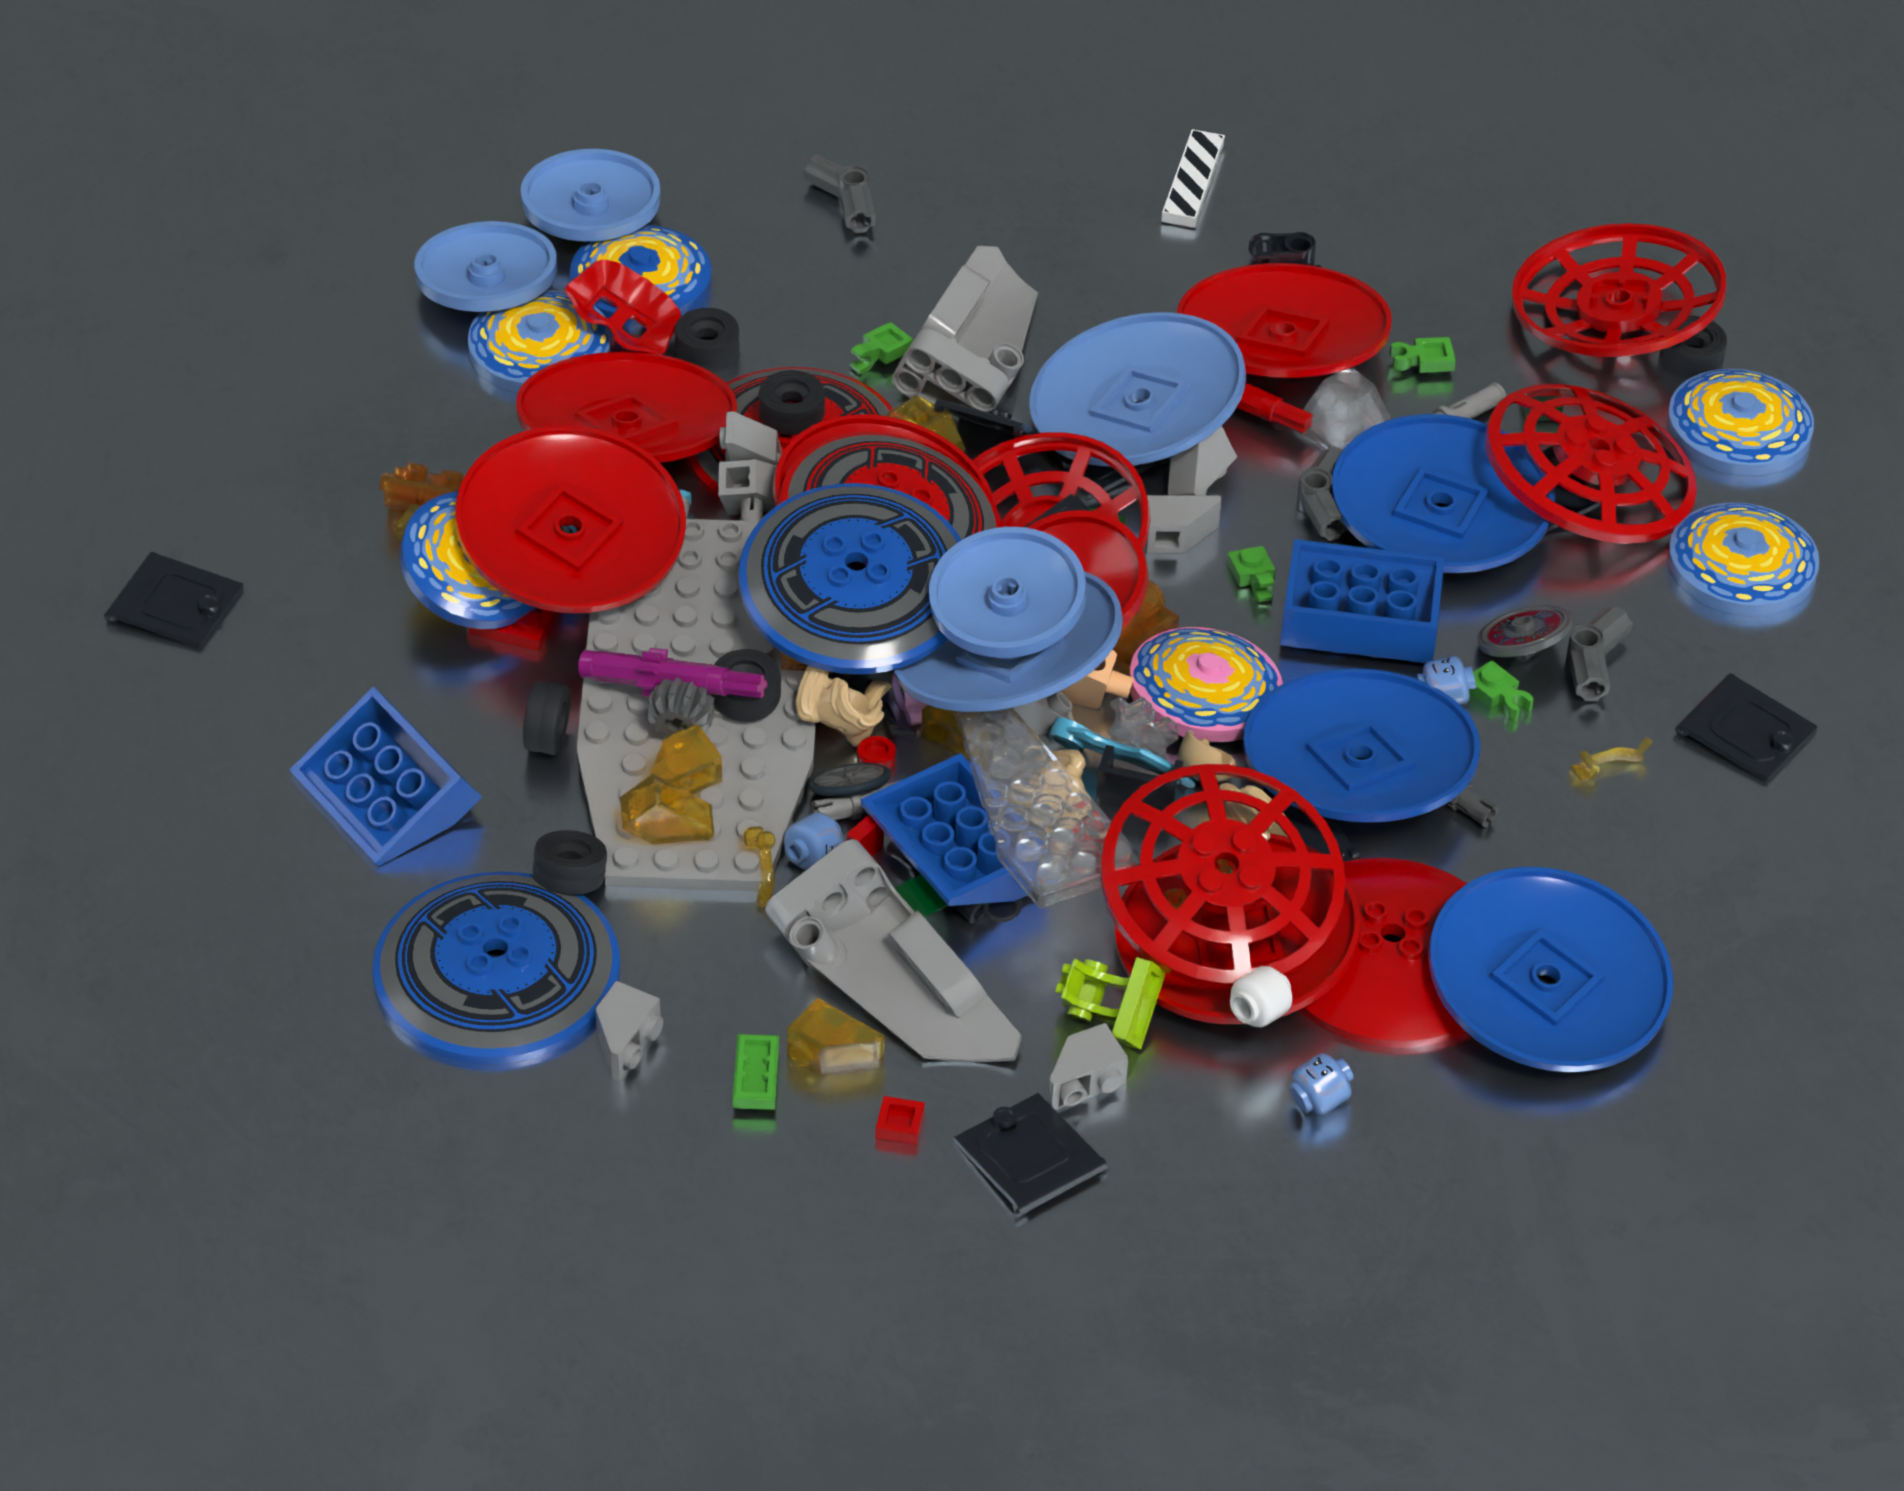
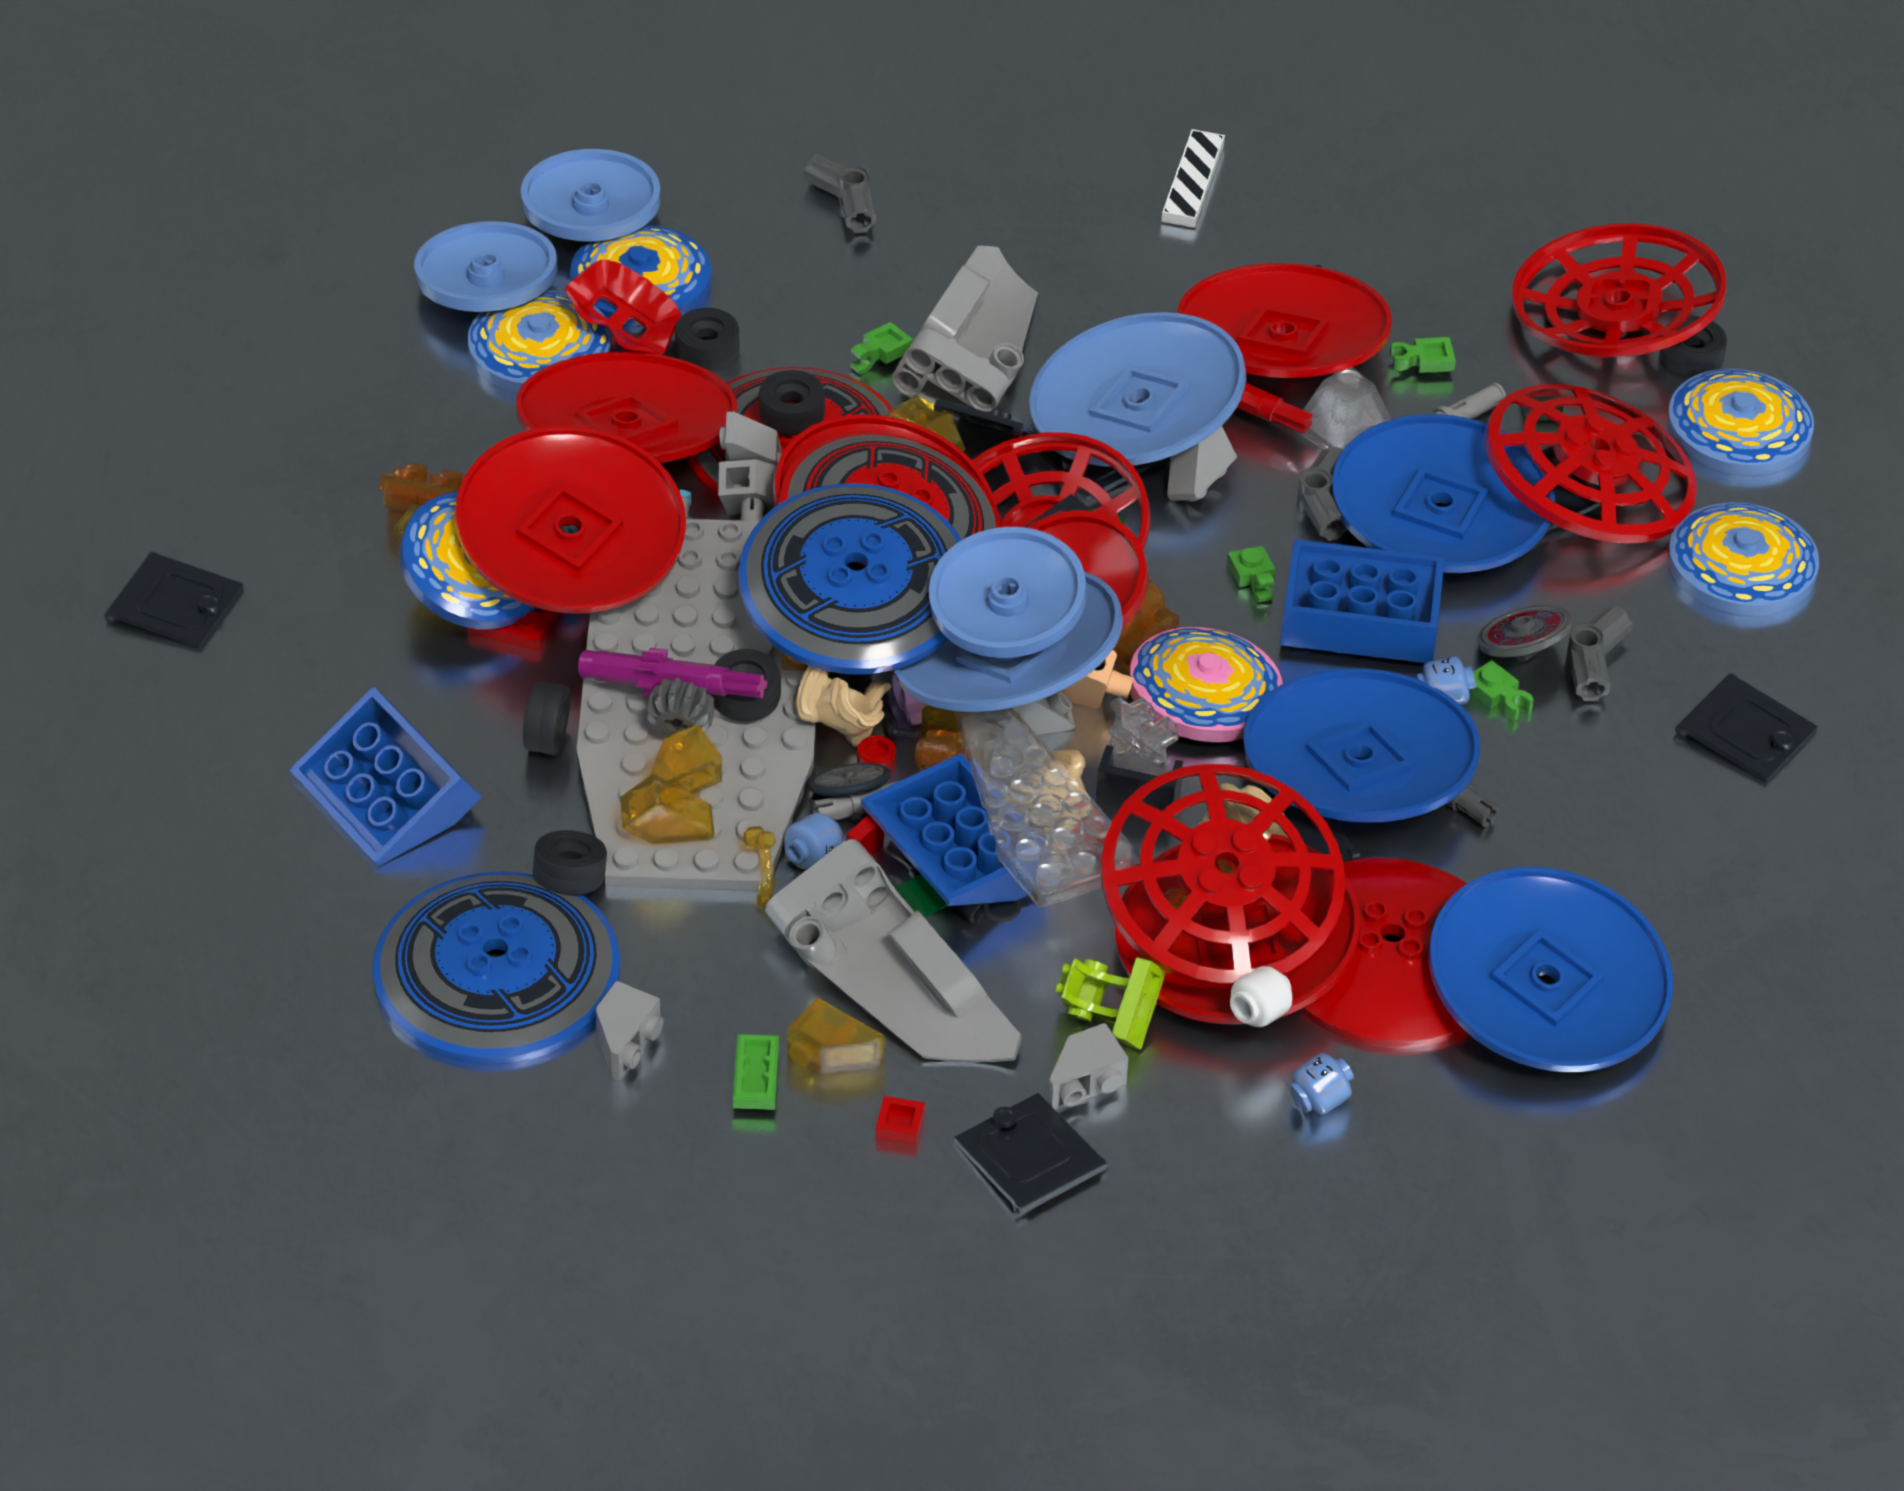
medium azure piece [1048,717,1196,788] -> none
light grey slope [1146,495,1221,553] -> none
tan hair [1178,730,1237,783] -> none
black piece [1248,232,1316,266] -> none
clear yellow piece [1570,737,1652,782] -> none
none -> clear orange head [915,729,977,771]

